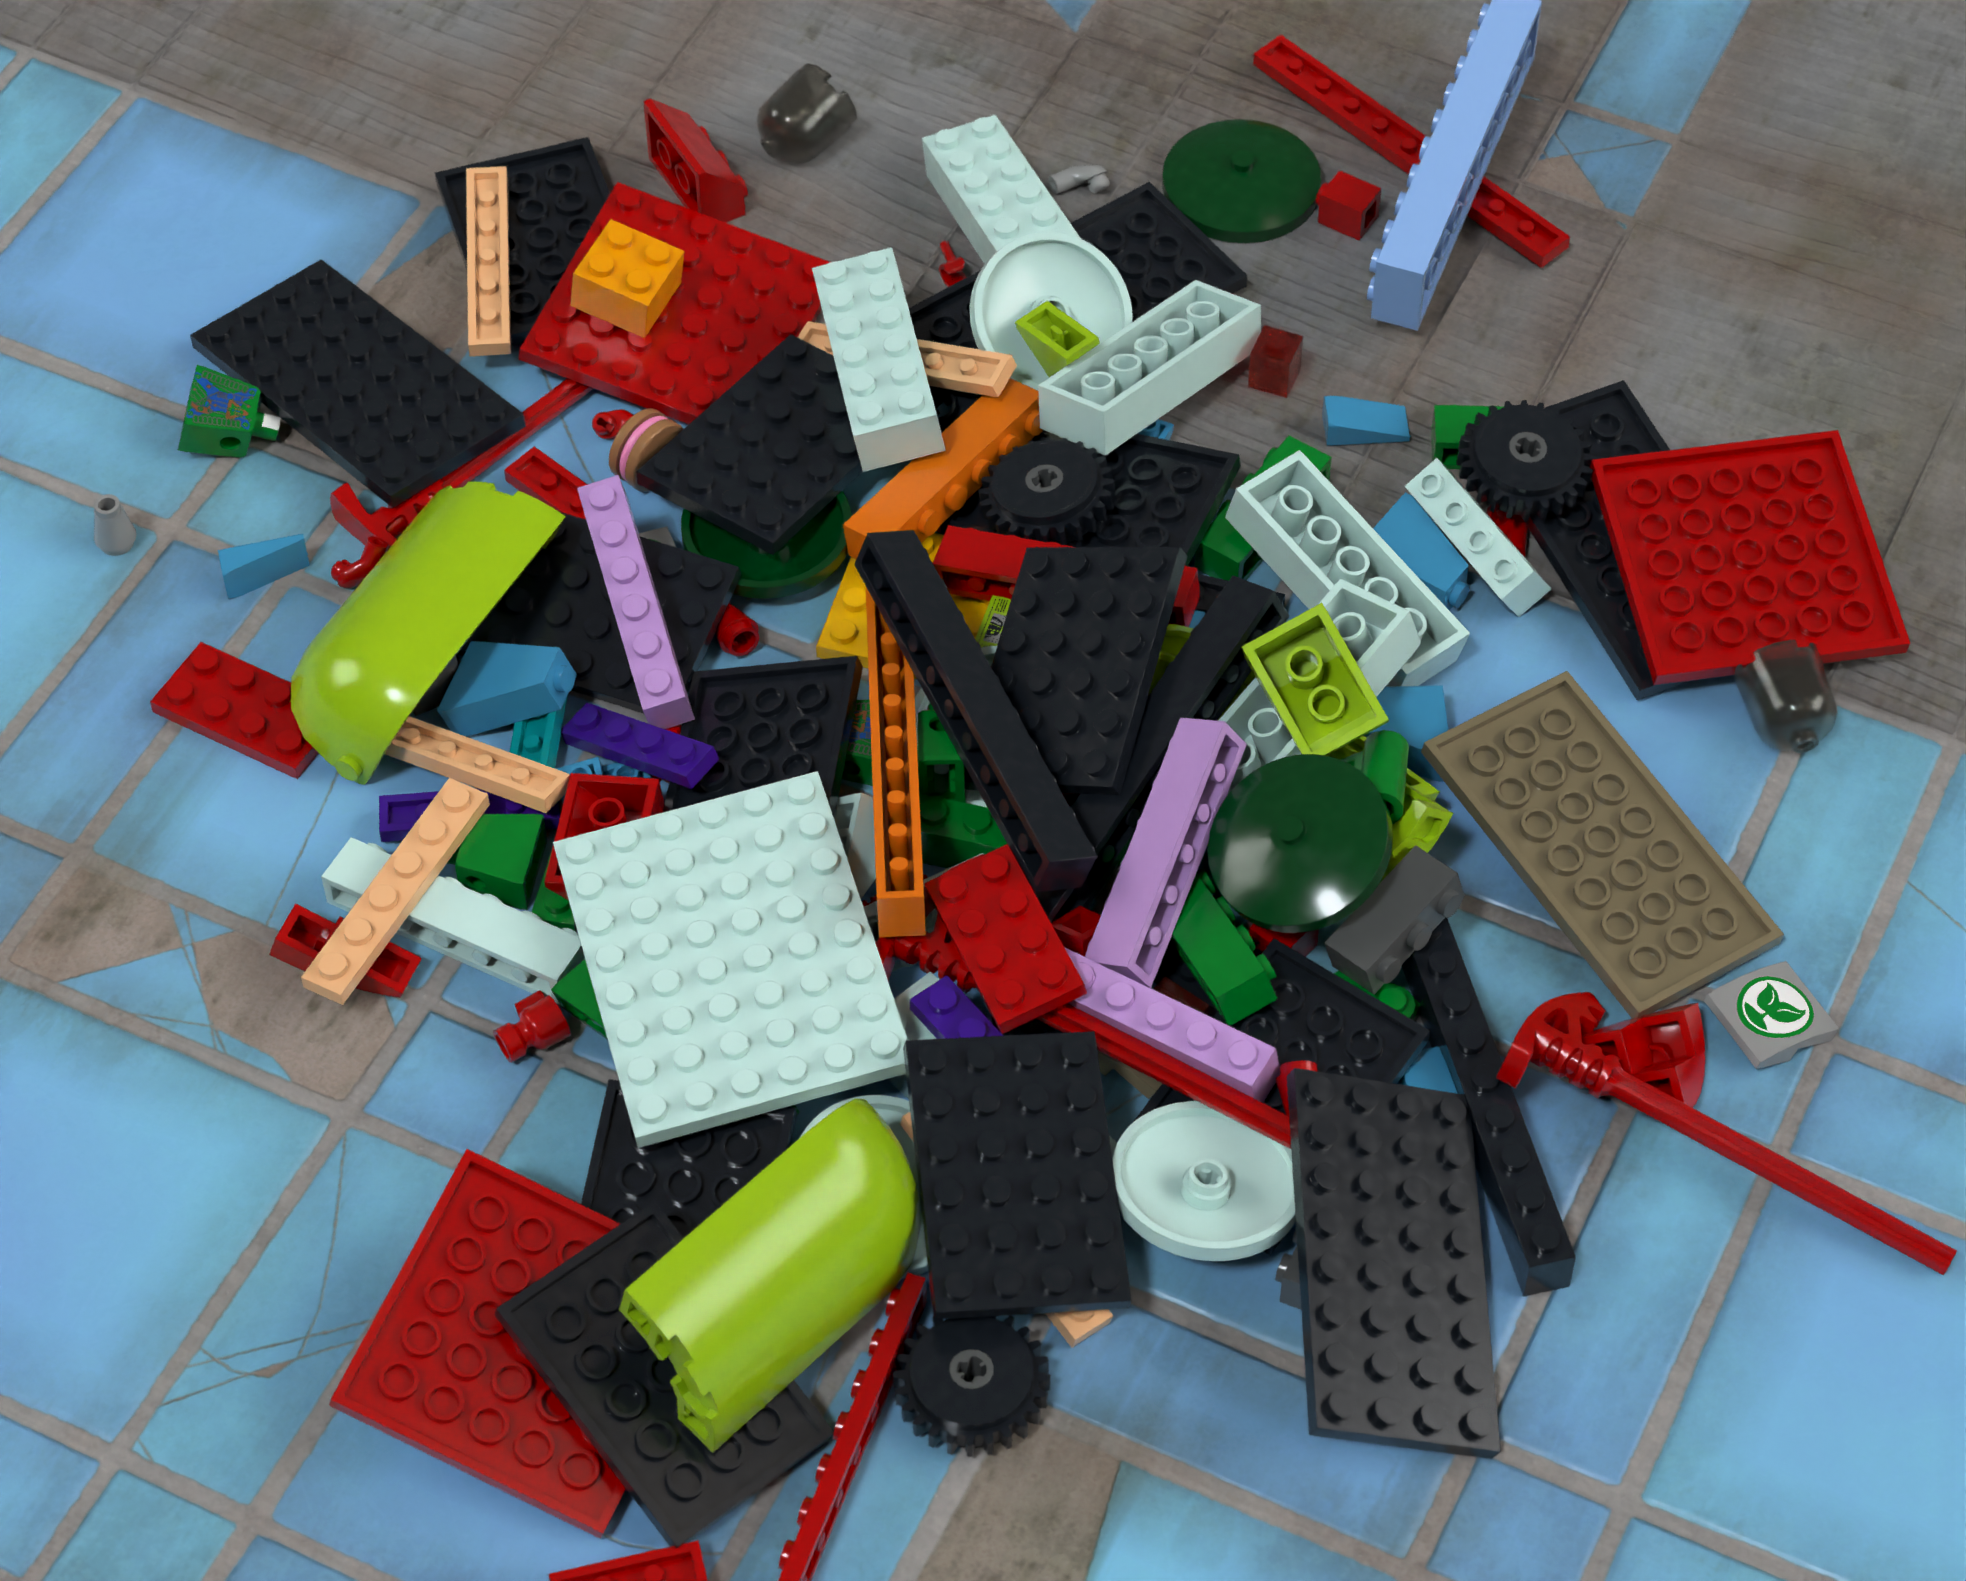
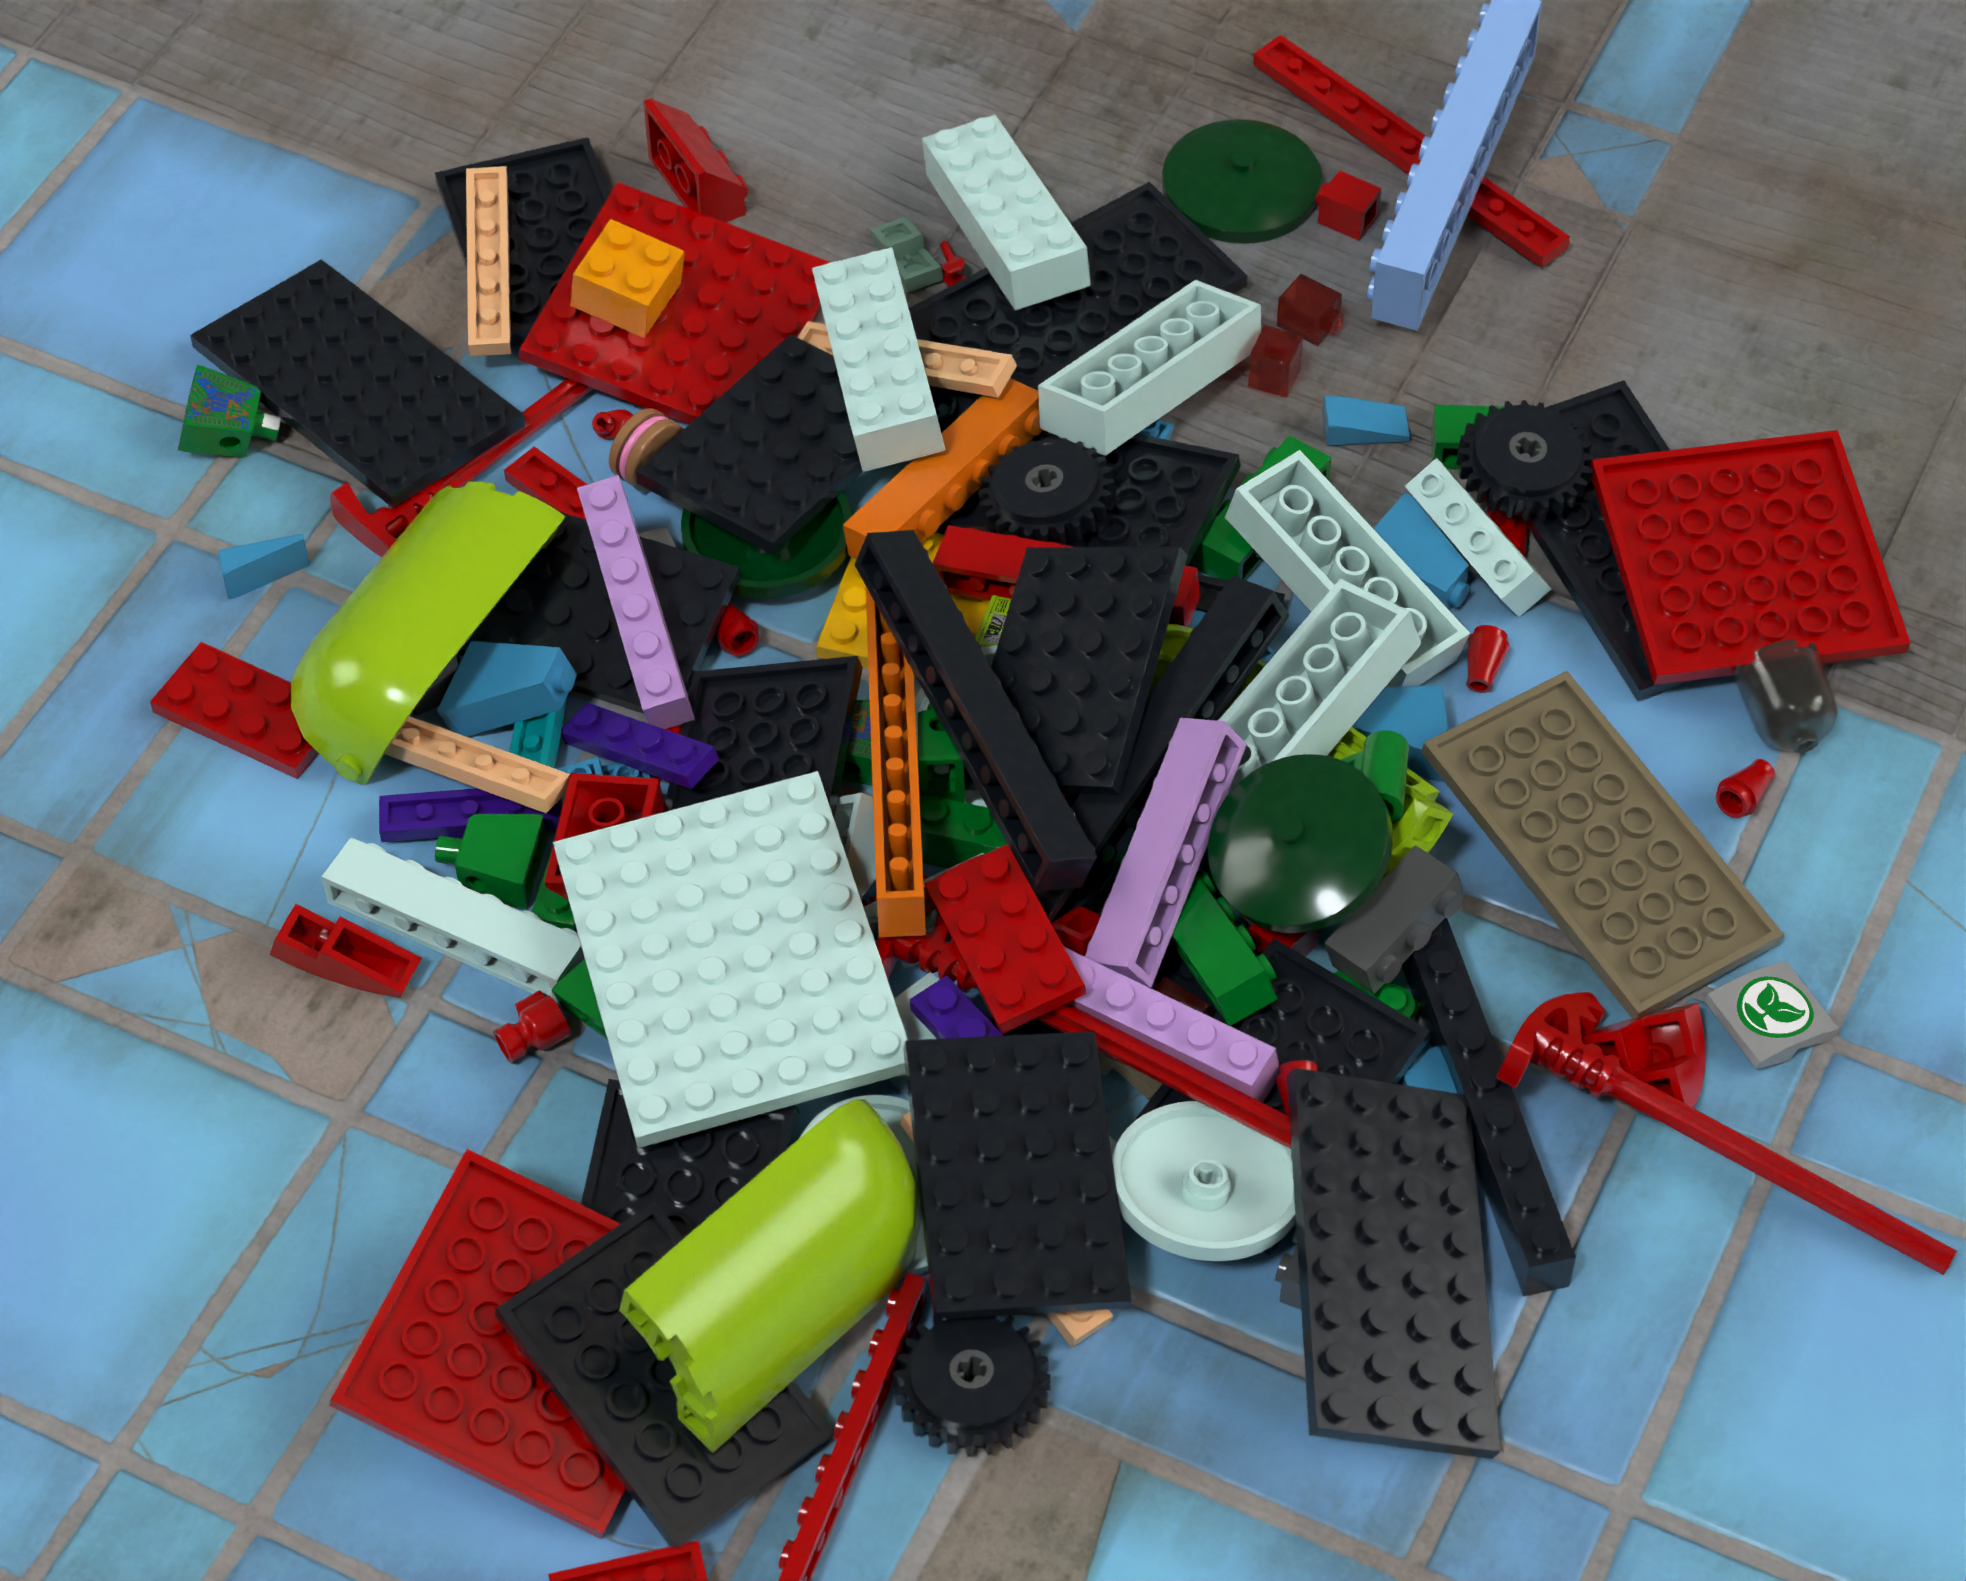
light grey cone [94,494,137,556] -> none
light nougat plate [301,777,490,1005] -> none
red arm [331,536,388,589] -> none
clear smoke cylinder [756,63,857,165] -> none
light aqua dish [969,232,1133,391] -> none
lime slope [1015,301,1100,377] -> none
light grey arm [1048,165,1110,194] -> none
lime slope [1242,603,1389,756] -> none
none -> sand green slope [870,216,943,293]
none -> clear red brick [1276,274,1343,347]
none -> red cone [1466,625,1510,693]
none -> red cone [1716,759,1775,818]

